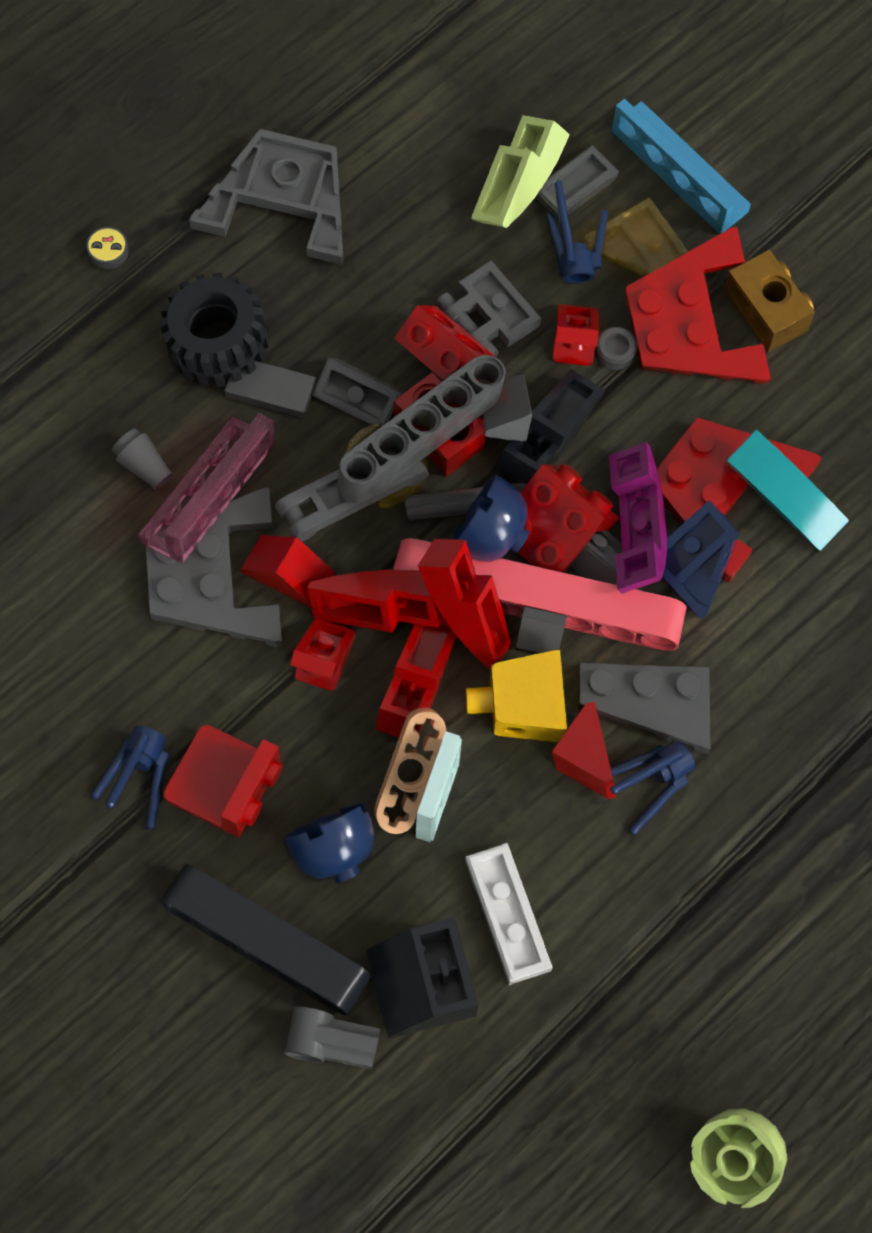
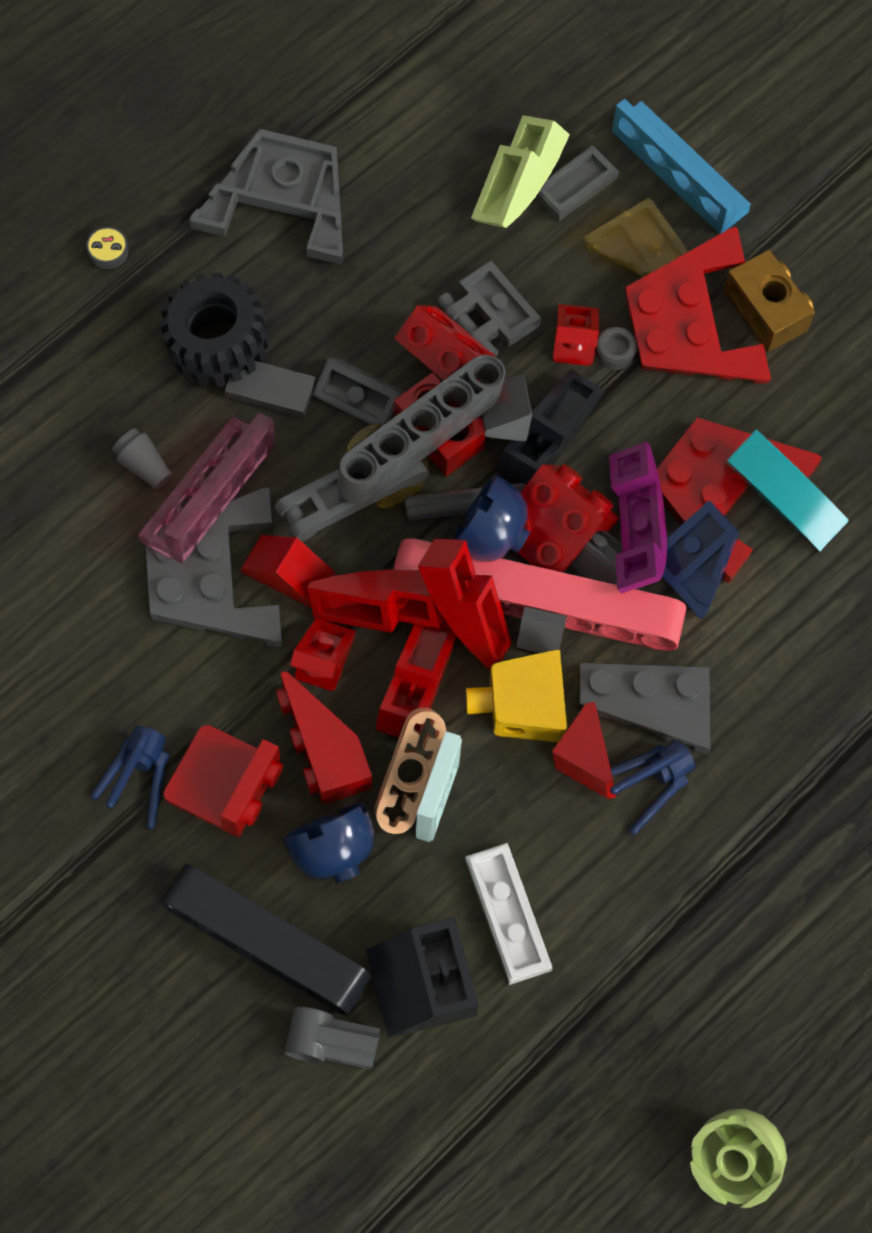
dark blue plant [546,180,608,284] -> none
none -> red slope [275,671,372,805]

